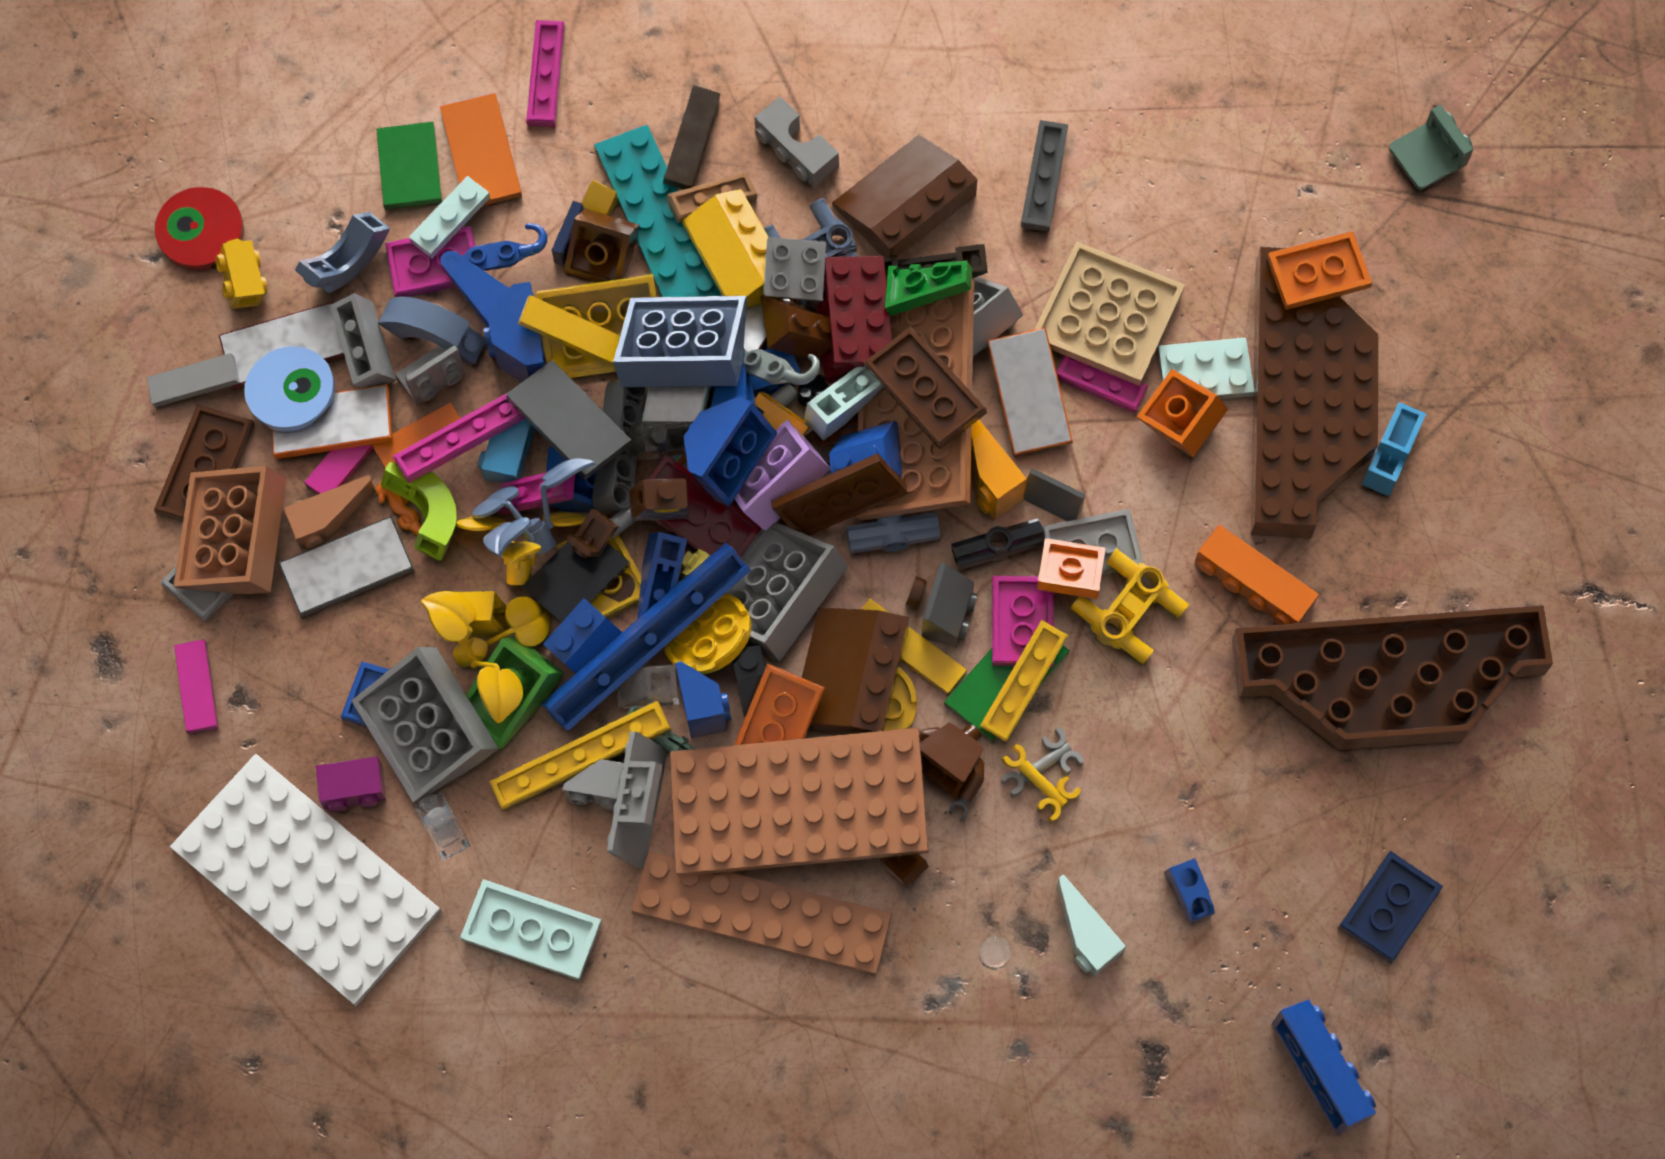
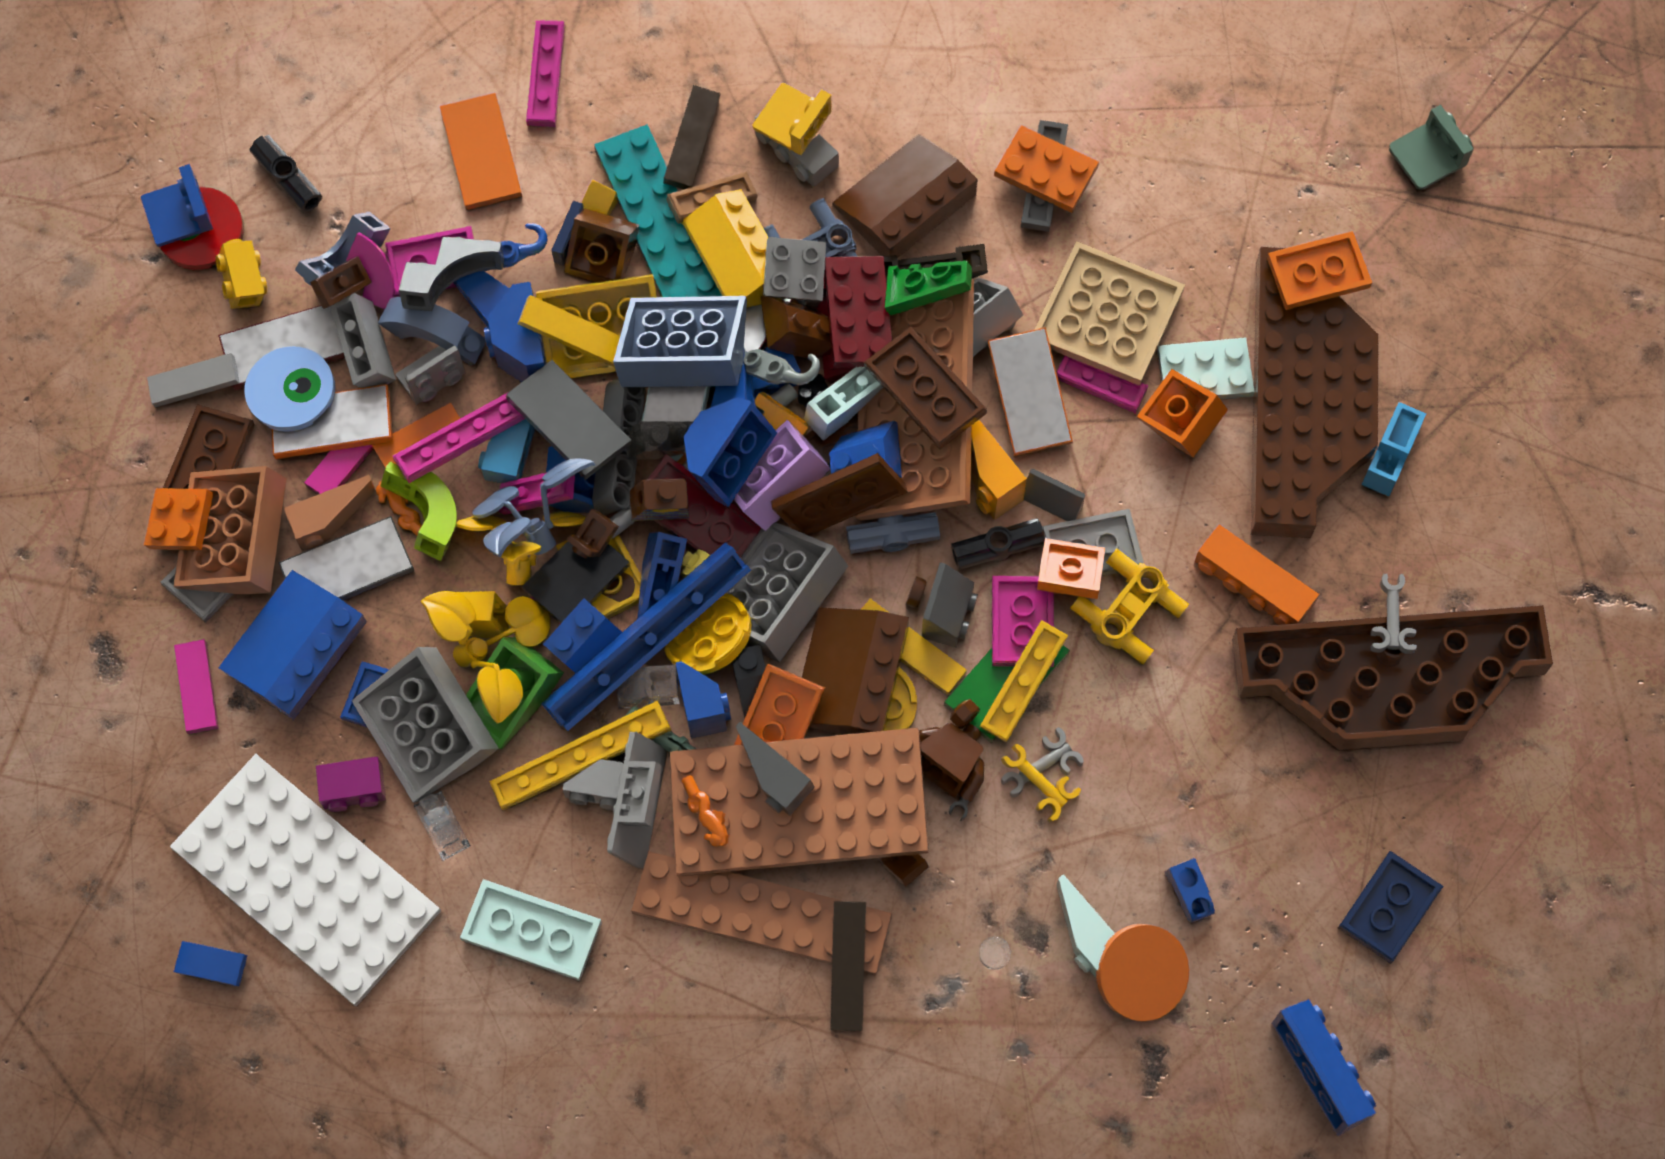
green tile [376,121,442,210] -> none
light aqua plate [409,176,490,258] -> none
none -> blue bracket [141,164,213,247]
none -> orange plate [144,488,213,550]
none -> blue slope [174,941,247,987]
none -> blue slope [218,570,367,721]
none -> black piece [249,135,322,212]
none -> reddish brown plate [310,256,372,309]
none -> dark pink tile [346,232,395,309]
none -> arch [399,237,505,311]
none -> orange animal [681,775,729,847]
none -> dark grey slope [736,722,815,816]
none -> yellow bracket [753,83,832,155]
none -> dark brown tile [830,901,866,1031]
none -> reddish brown tile [950,699,980,729]
none -> orange plate [994,125,1099,213]
none -> orange tile [1096,924,1189,1021]
none -> light grey bar [1371,574,1417,654]

